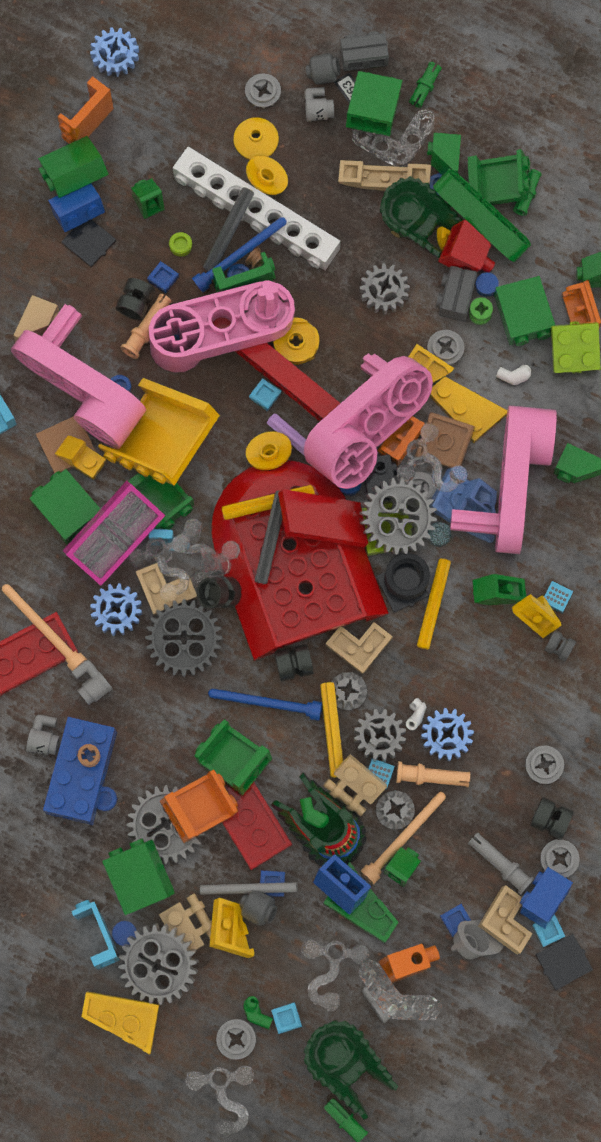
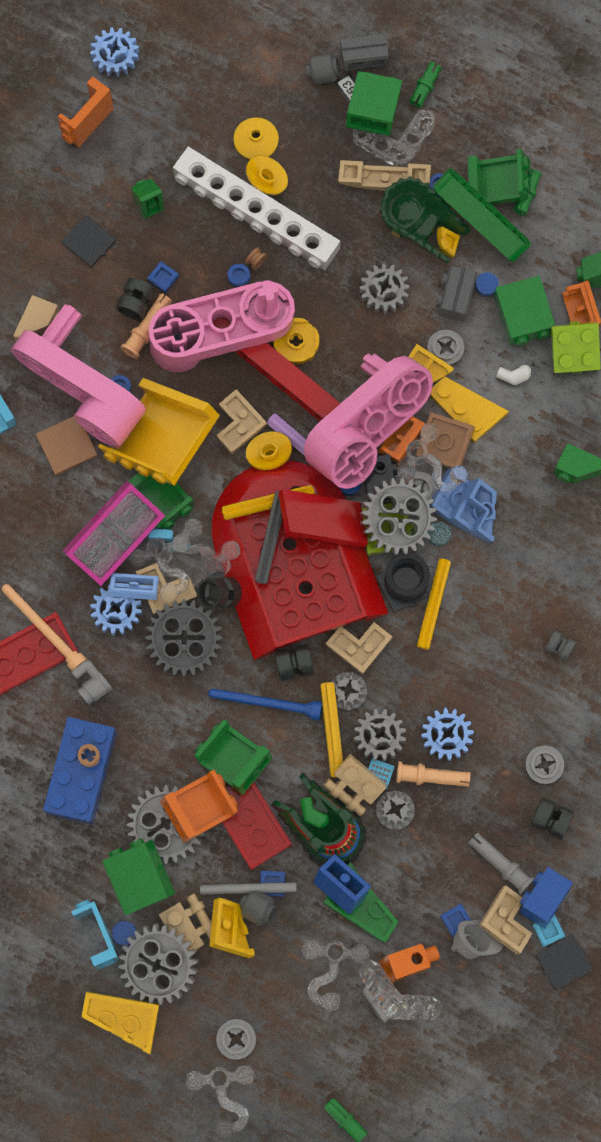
light grey piece [26,715,60,755] -> none
green panel [29,469,100,545] -> none
green brick [38,136,109,198] -> none
blue brick [48,183,105,232] -> none
yellow slope [55,435,107,480] -> none
blue tile [97,787,117,811] -> none
lime tile [169,232,192,257] -> none
blue piece [192,217,287,293] -> none
dark grey axle [203,187,254,271] -> none
green panel [212,252,276,293] -> none
green arm [243,996,273,1030] -> none
light grey gear [245,73,281,109] -> none
medium azure tile [249,378,281,411] -> none
medium azure tile [271,1002,302,1034] -> none
light grey piece [304,87,334,122] -> none
dark green piece [304,1020,399,1120] -> none
light nougat piece [360,792,446,885] -> none
green slope [384,847,421,888] -> none
white arm [406,698,427,730] -> none
green slope [427,133,461,175] -> none
red torso [438,220,495,272] -> none
bright pink beam [450,406,556,554] -> none
bright green wheel [469,297,493,325] -> none
green slope [472,574,526,605] -> none
yellow slope [512,594,562,638] -> none
light grey gear [541,839,580,878] -> none
medium azure tile [544,581,573,613] -> none
none -> light blue tile [109,573,159,600]
none -> tan plate [216,389,267,454]

